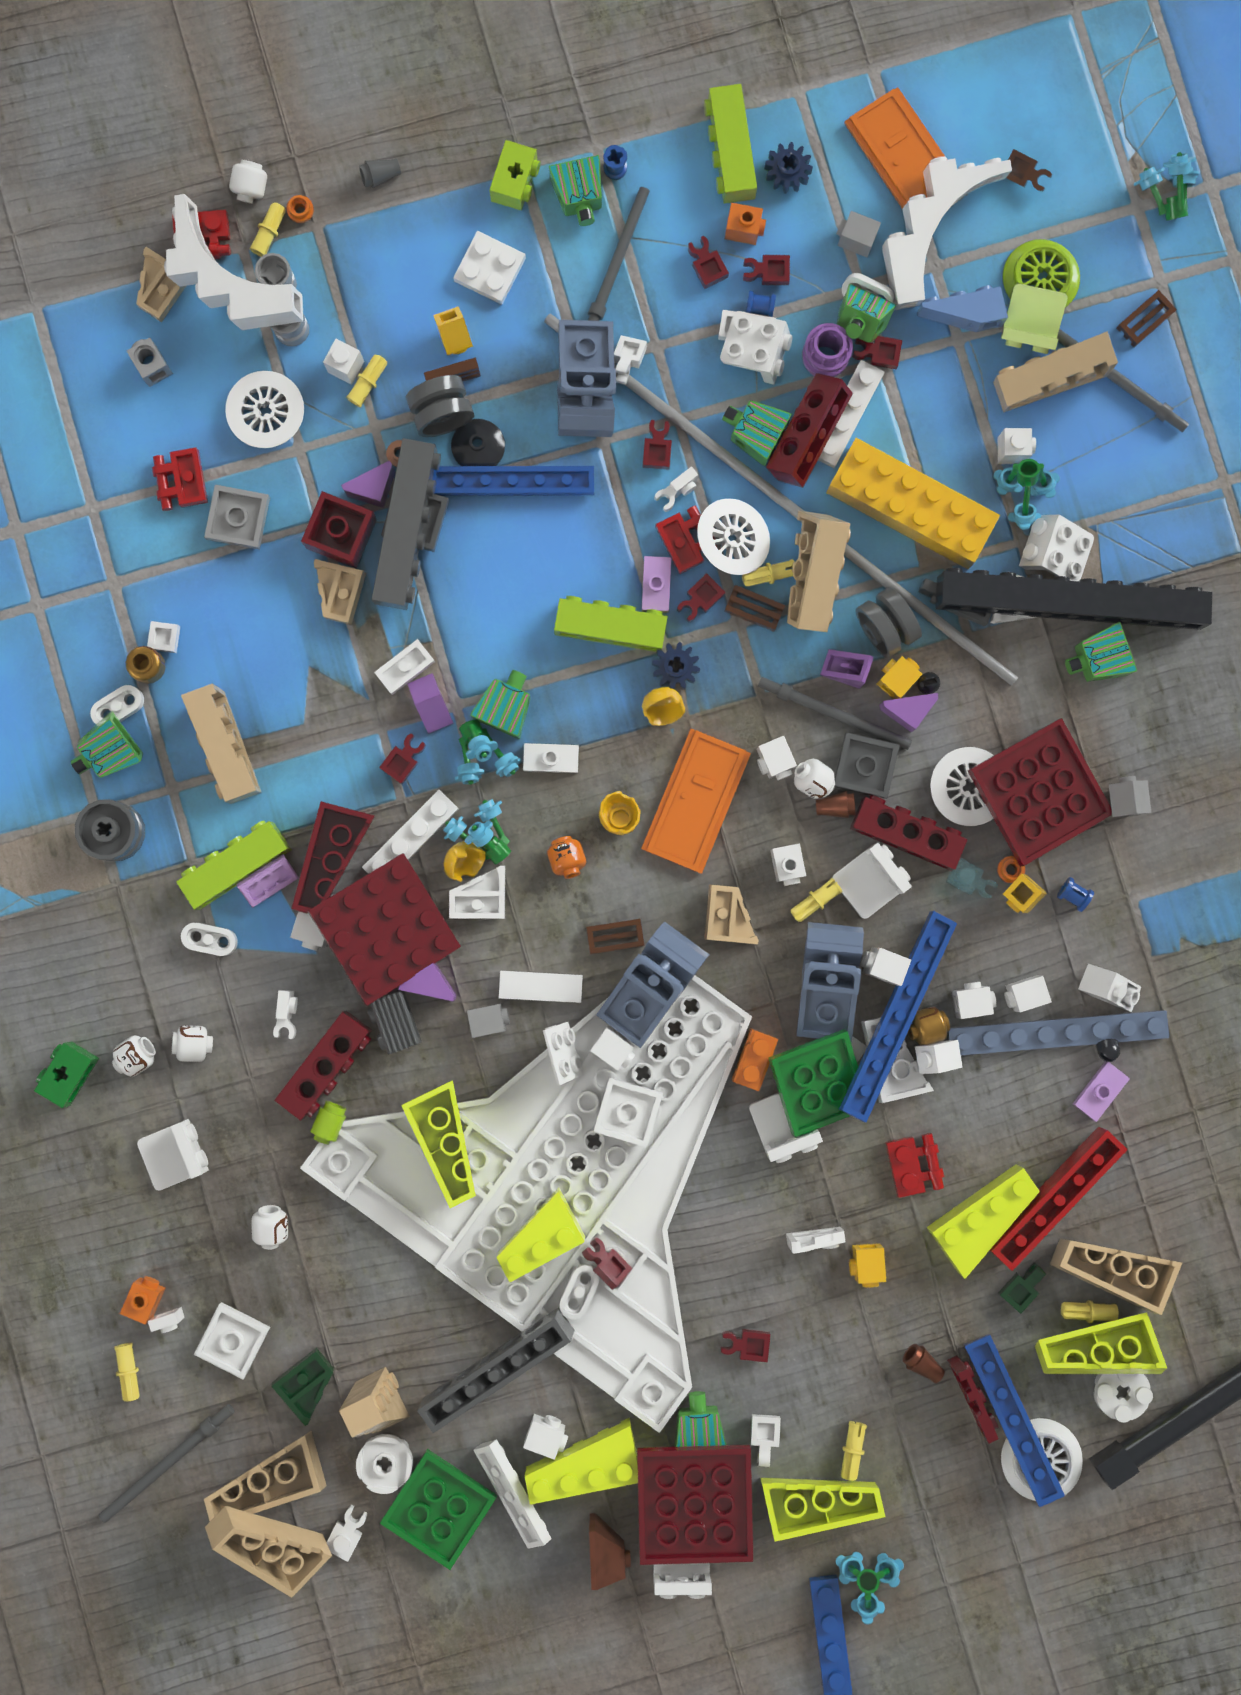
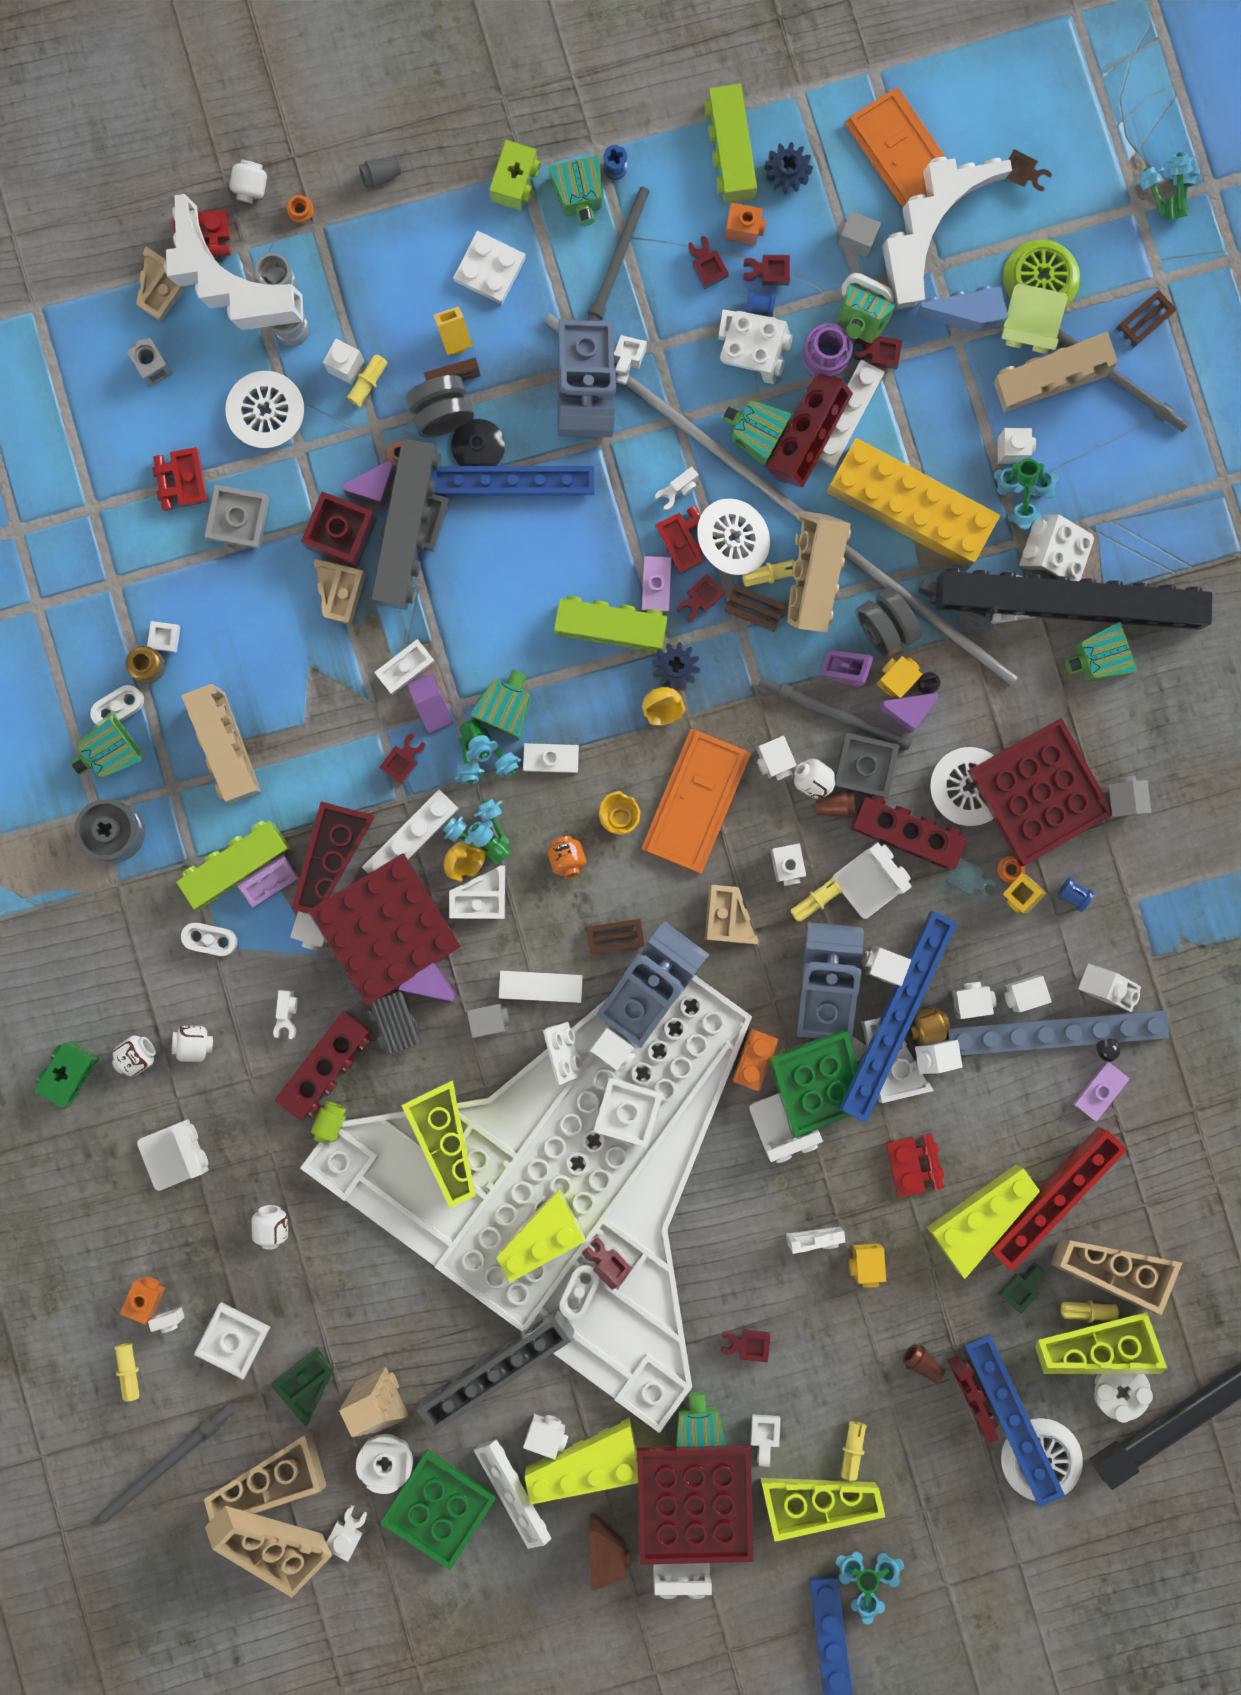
light yellow axle [249,202,286,257] -> none
dark red plate [643,420,672,470] -> none

